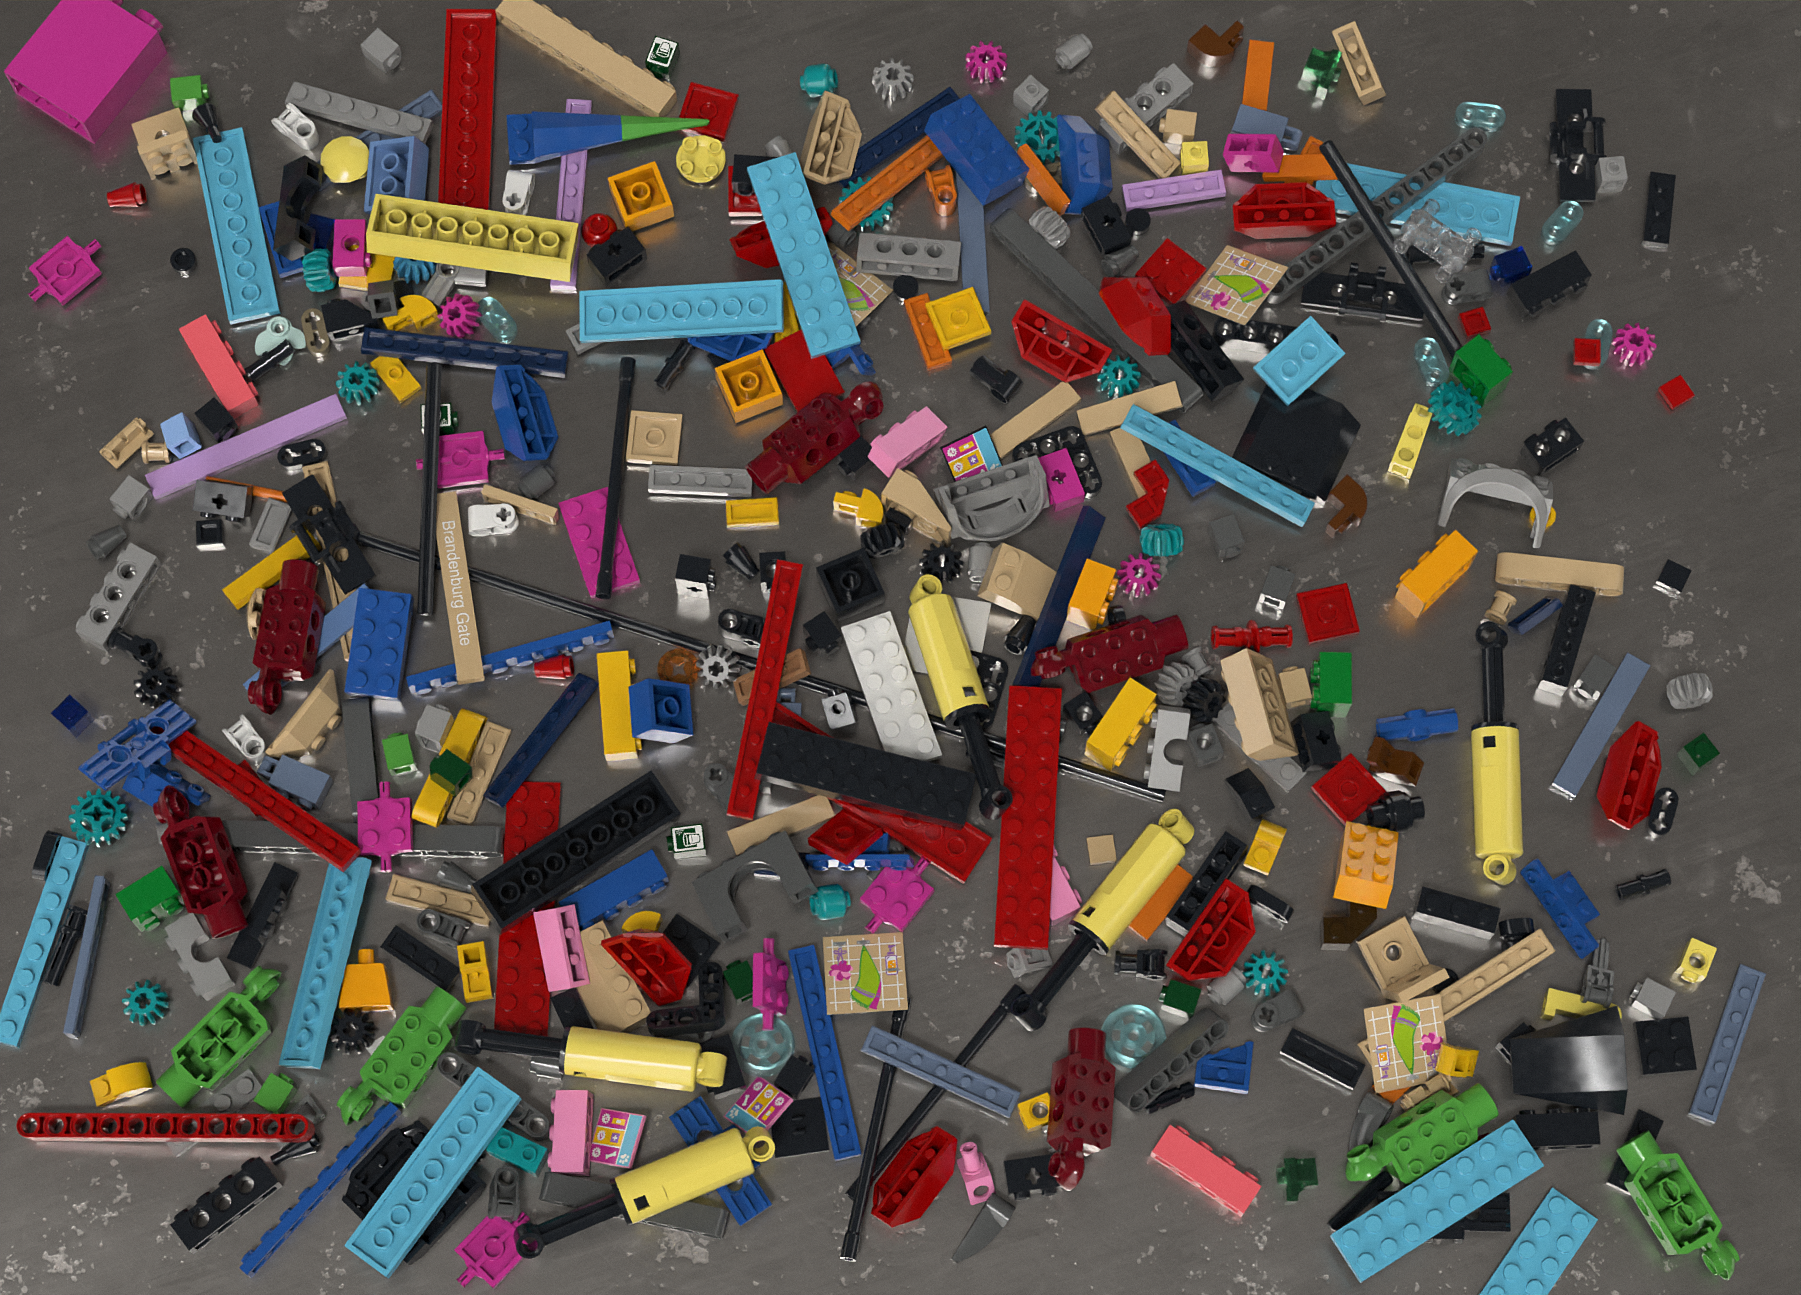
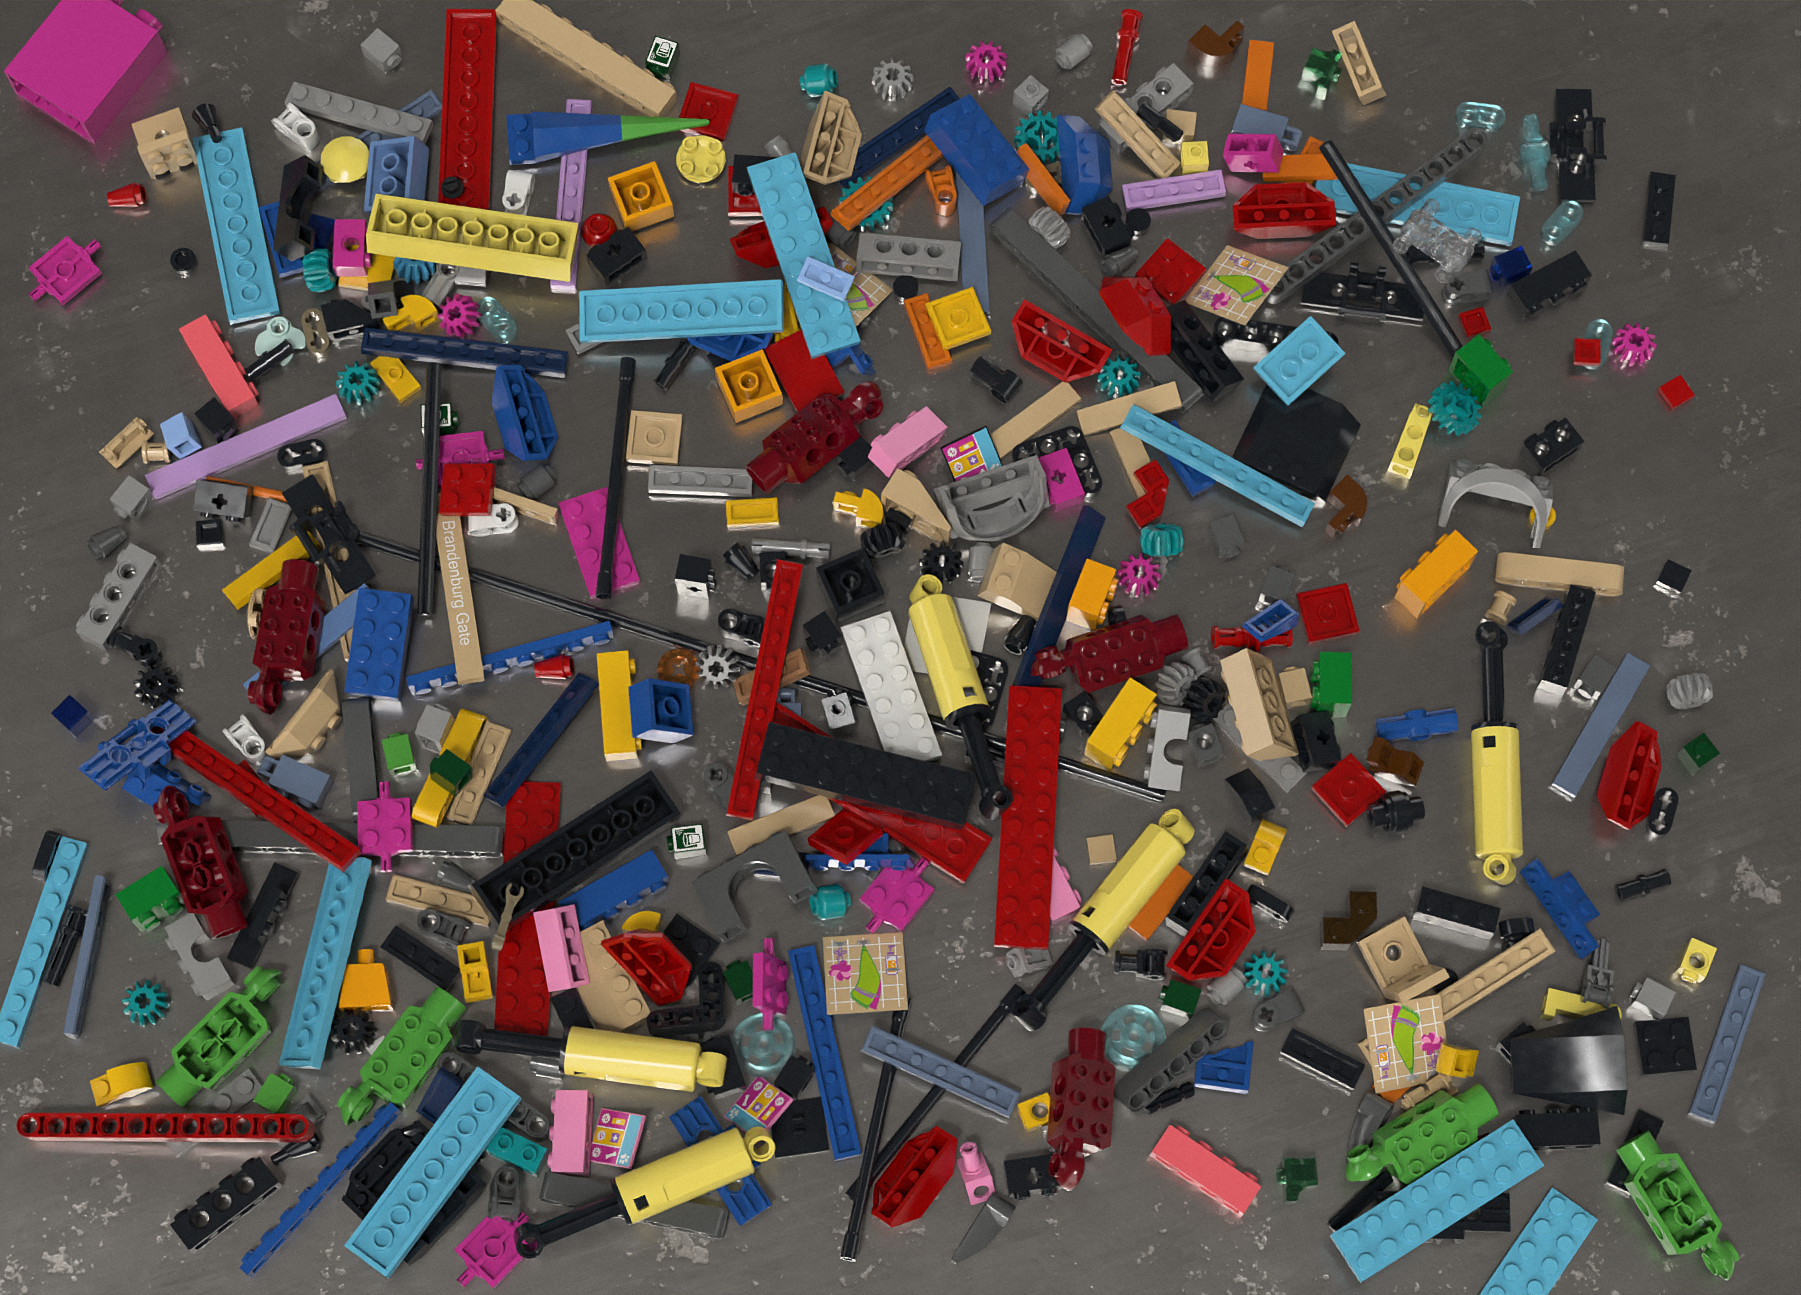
teal gear [69,789,129,847] -> none
bright green brick [170,75,210,111] -> none
light orange brick [1333,821,1399,909] -> none
clear light blue plate [1413,337,1449,388] -> none
light grey brick [1595,156,1628,193] -> none
none -> dark blue tile [416,1067,464,1124]
none -> red plate [438,463,496,516]
none -> black piece [441,176,464,199]
none -> dark tan piece [491,883,524,951]
none -> light grey pin [751,537,831,559]
none -> light blue plate [797,256,855,302]
none -> red pin [1111,9,1143,86]
none -> black axle [1136,101,1183,142]
none -> blue slope [1243,599,1299,642]
none -> clear light blue pin [1520,114,1550,191]

